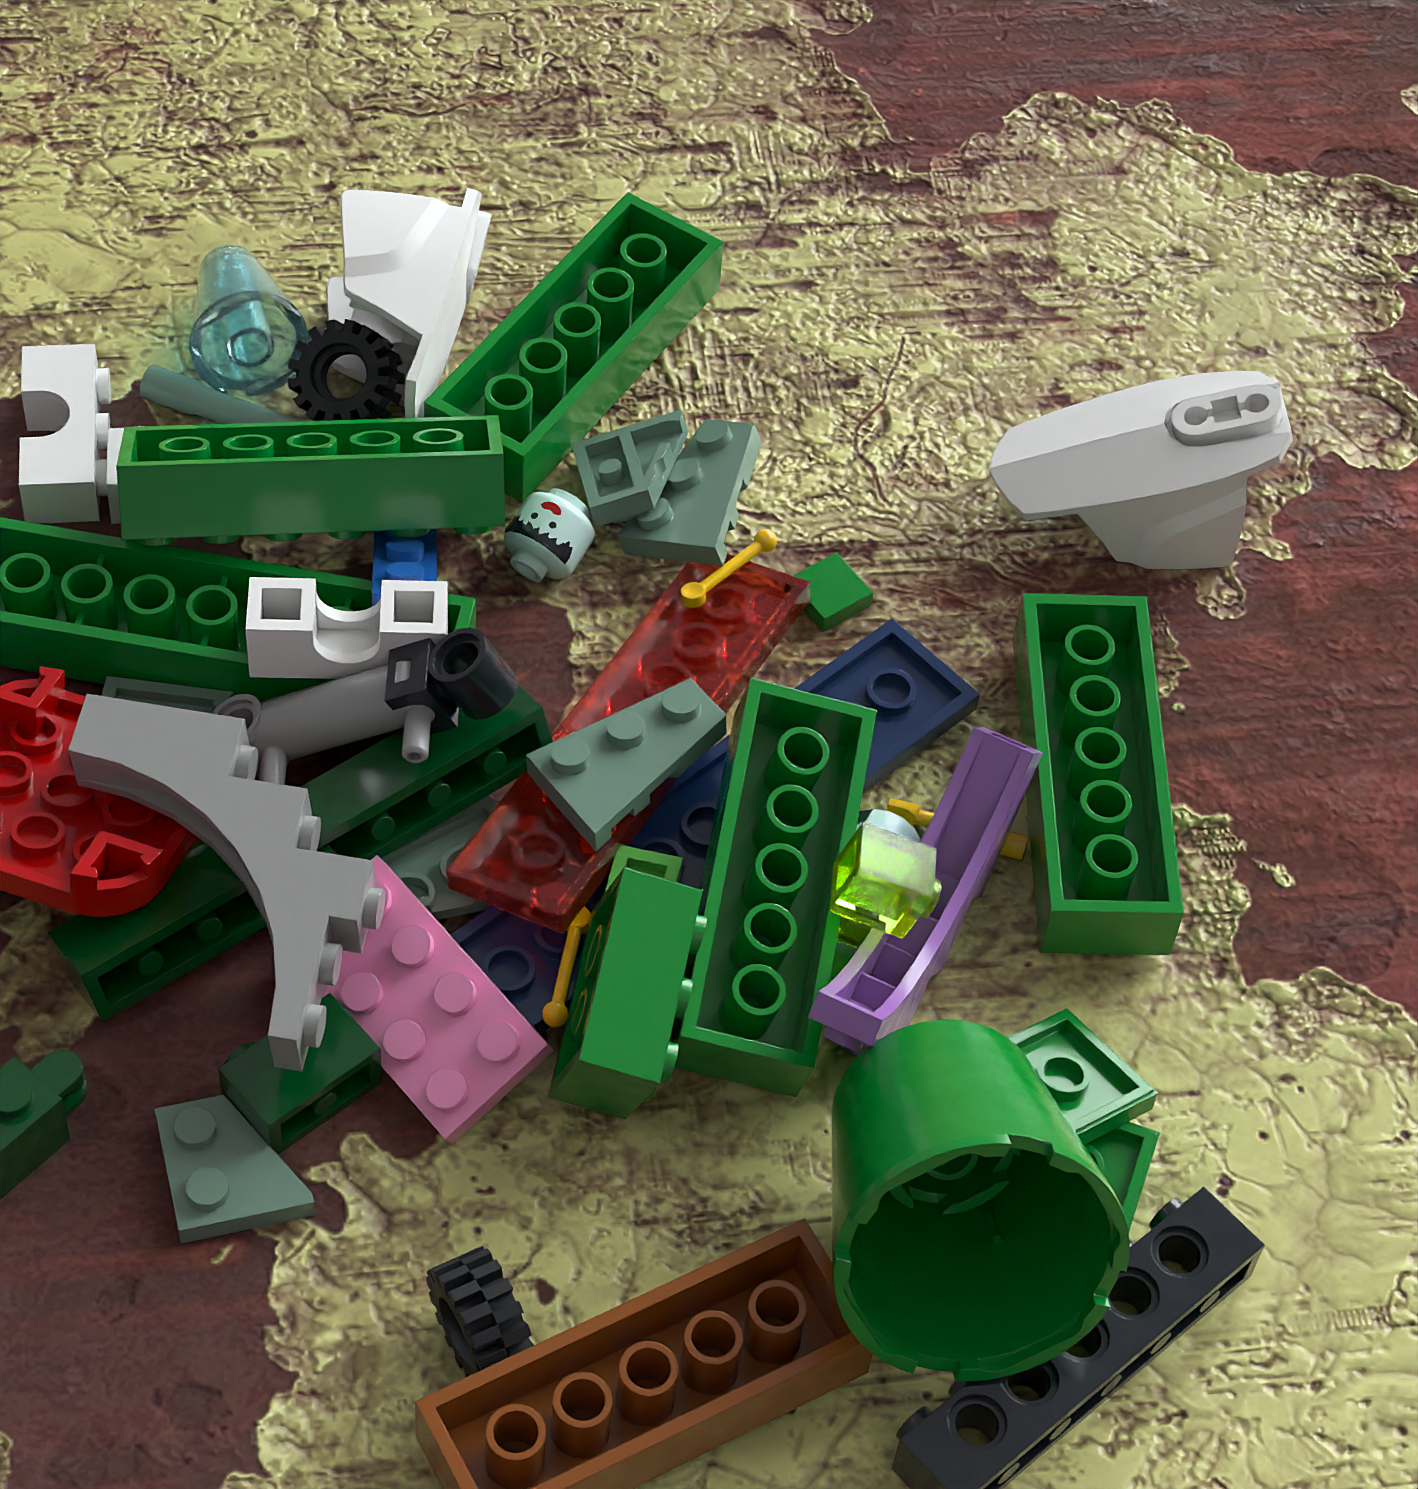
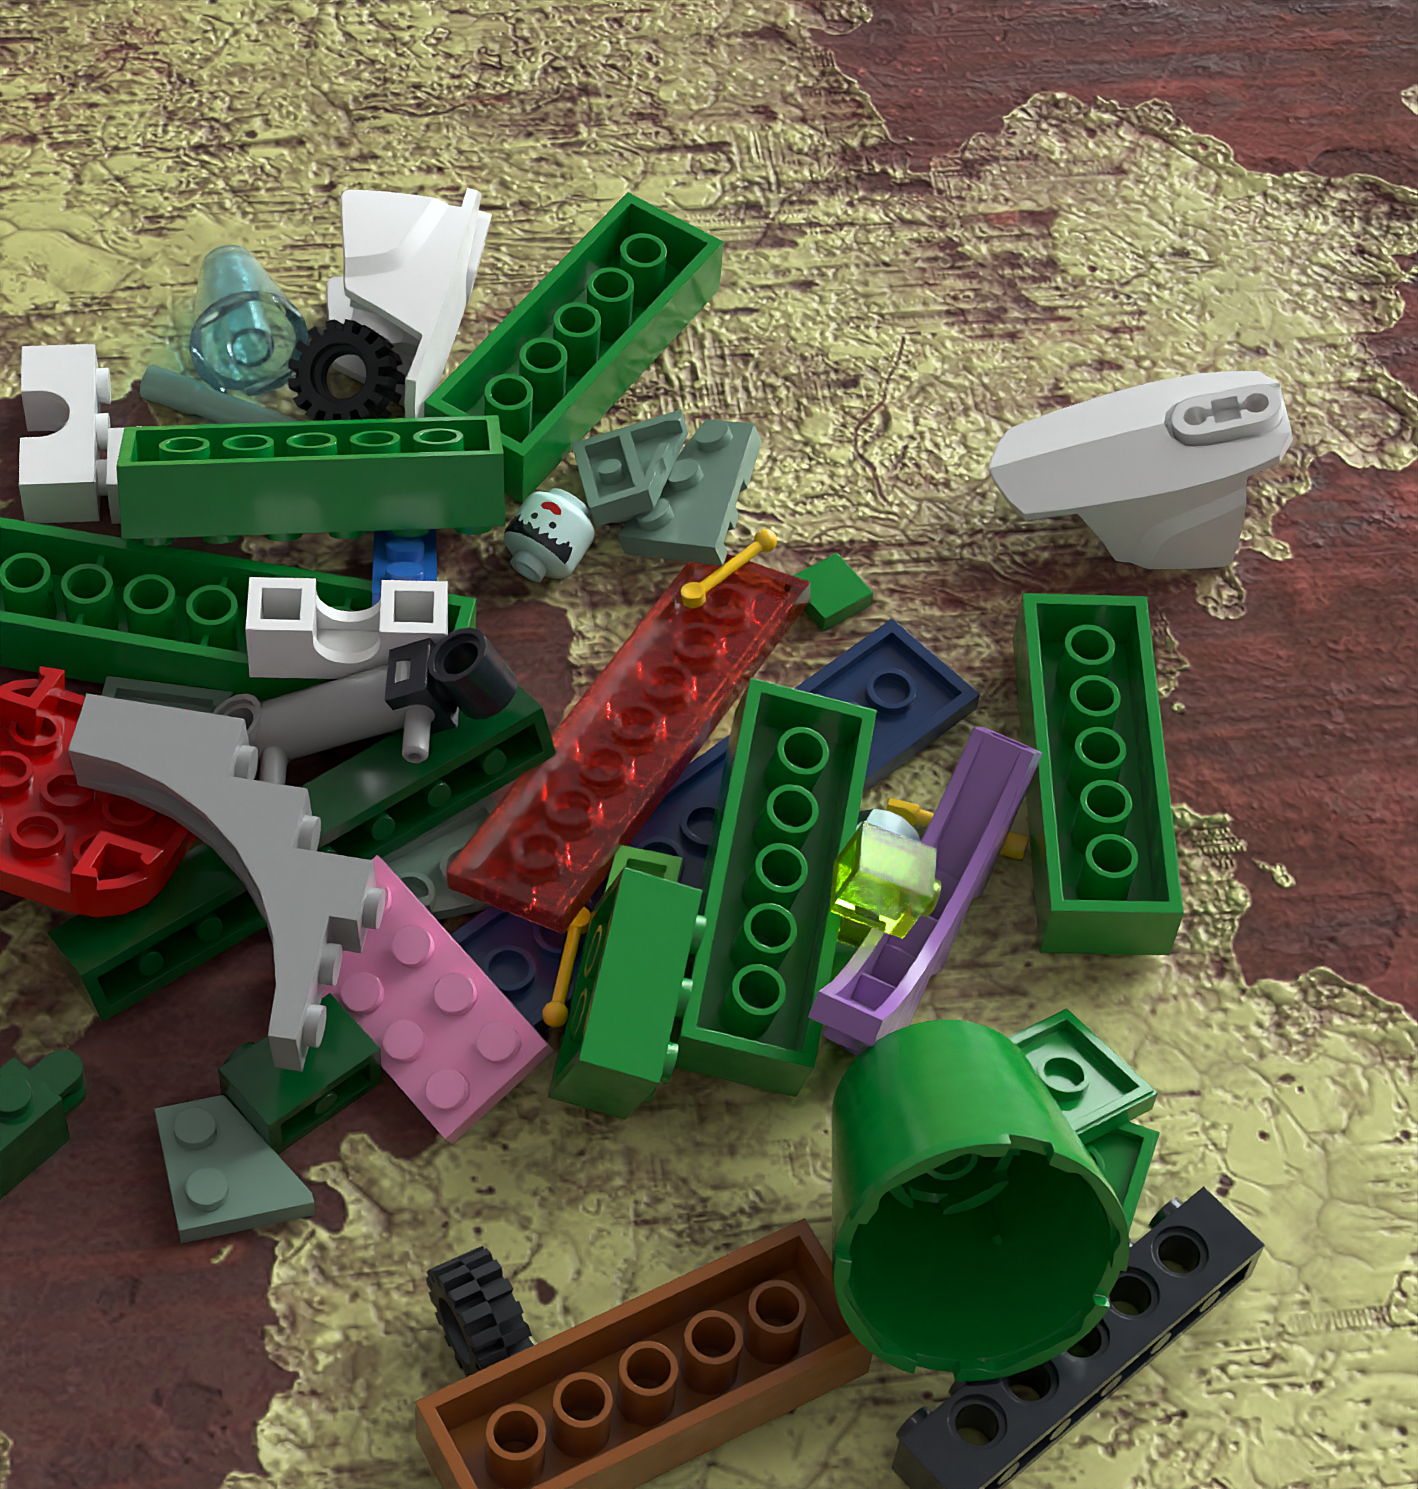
sand green wing [526,678,727,852] -> none

